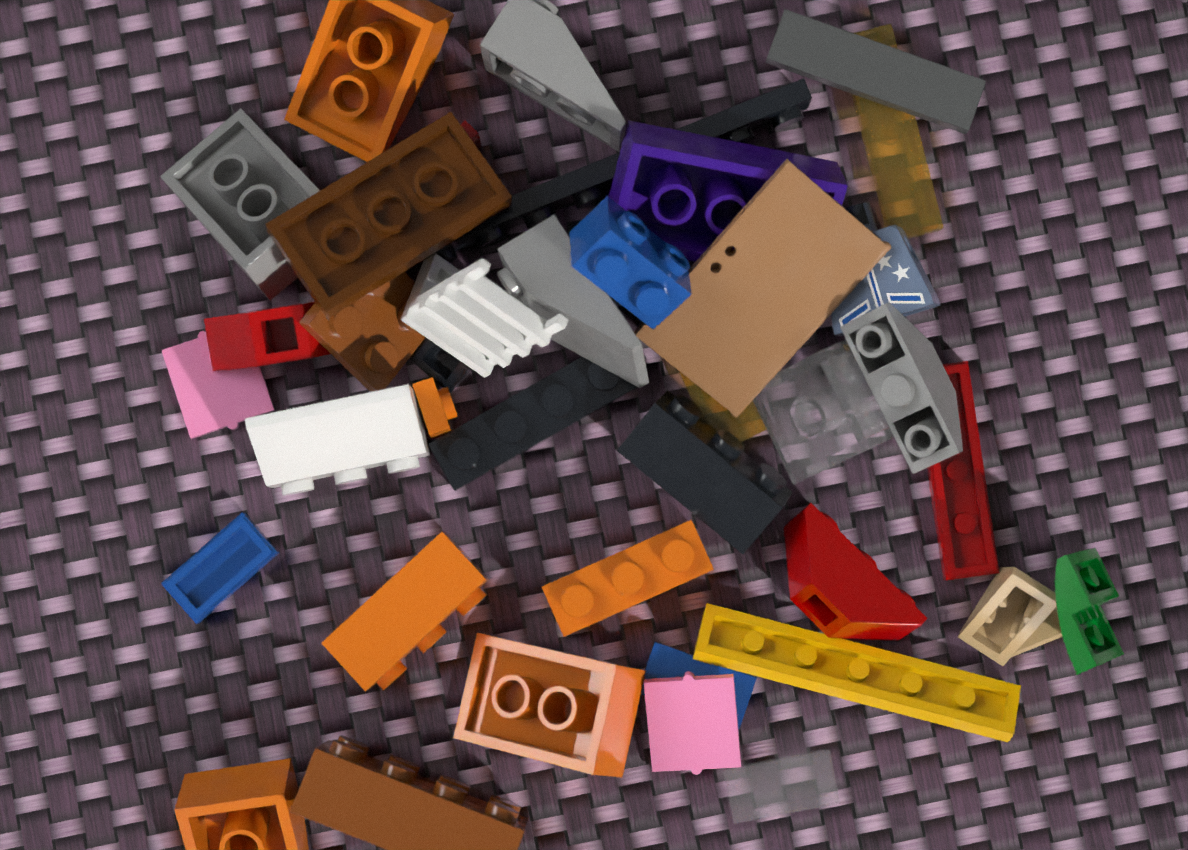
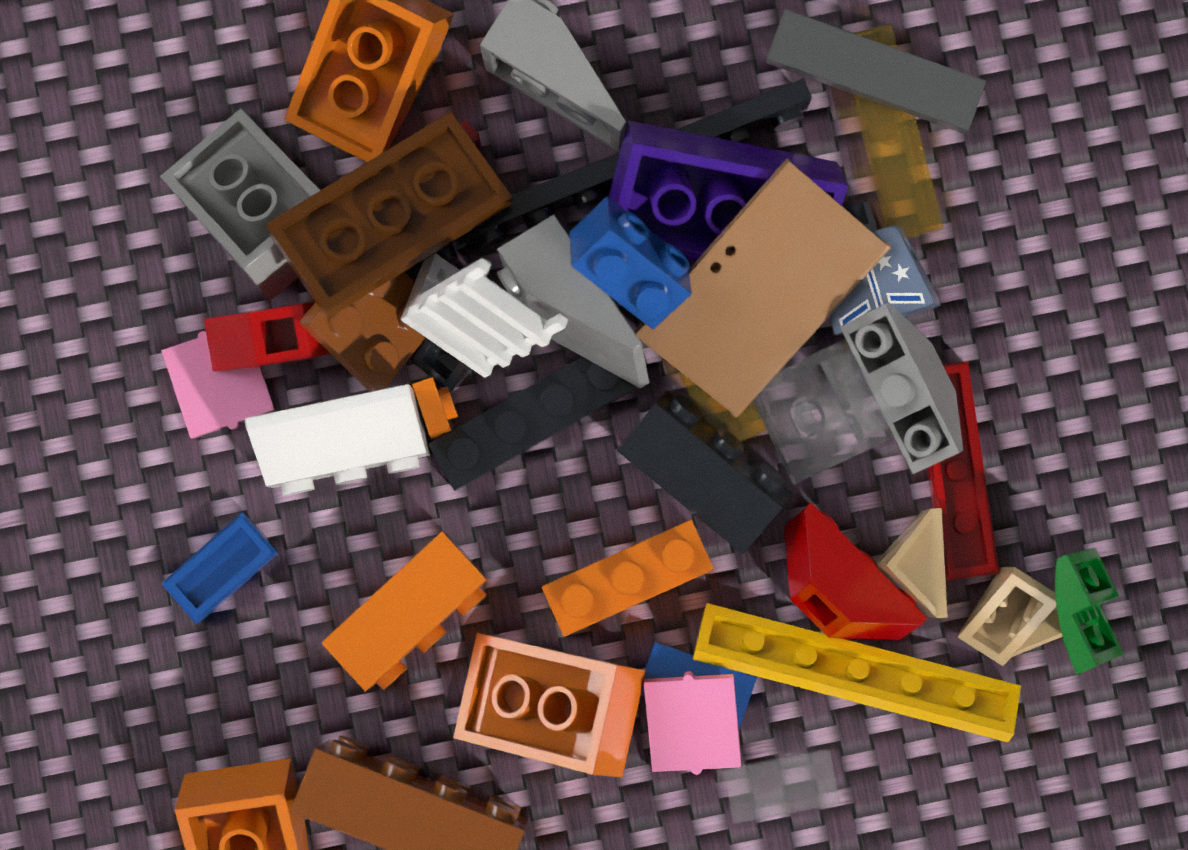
none -> tan slope [875,508,948,618]

